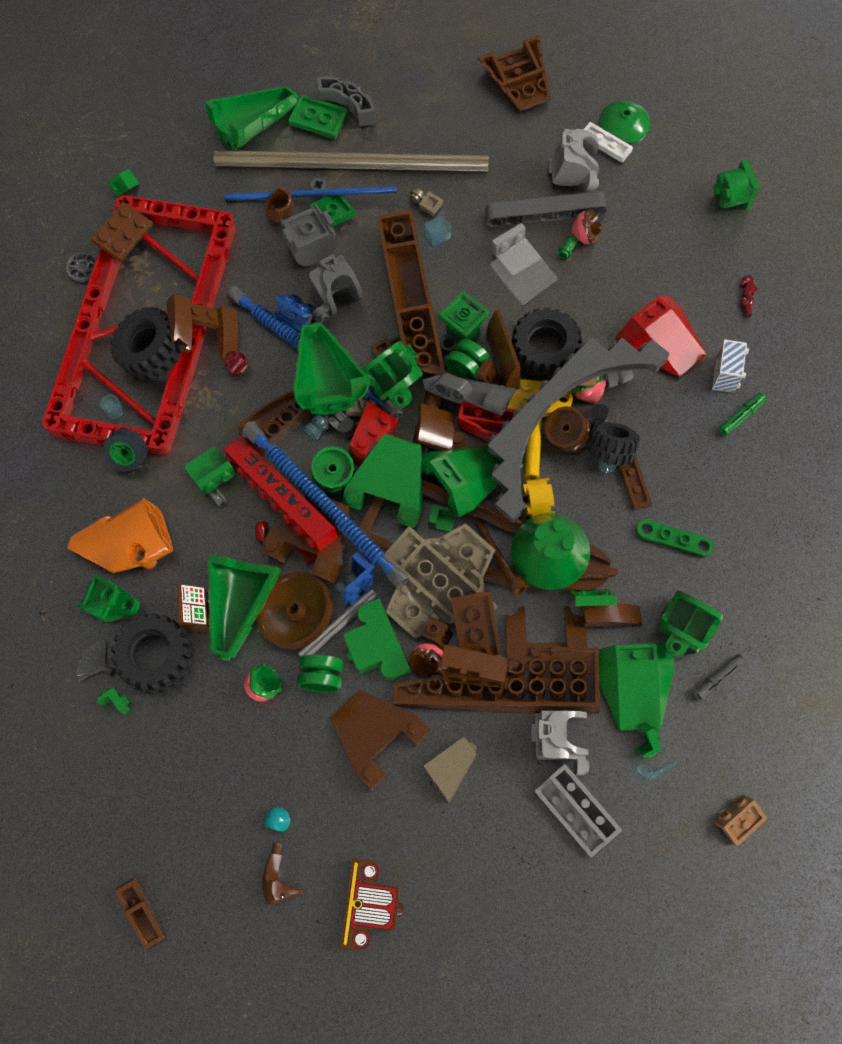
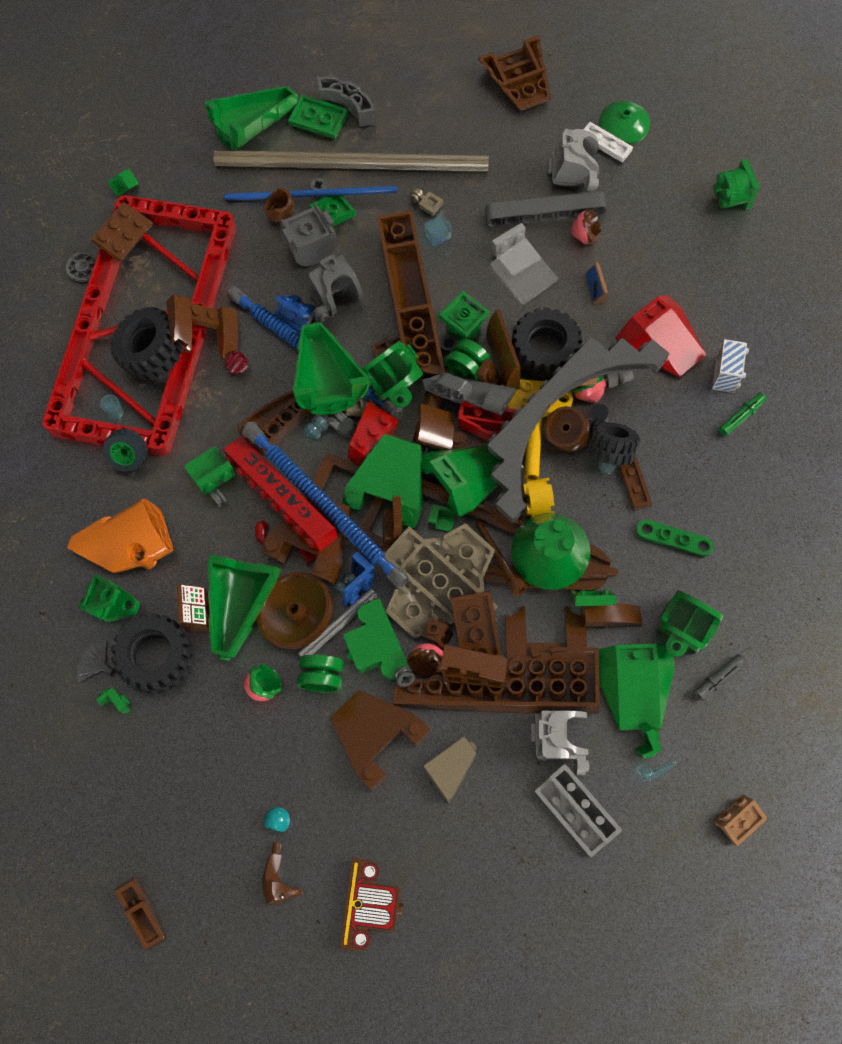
green wheel [311,446,354,494] -> none
green pin [558,236,578,259] -> none
dark red animal [740,275,758,317] -> none
none -> reddish brown slope [382,496,402,552]
none -> dark grey bush [394,666,415,687]
none -> slope [584,262,608,304]

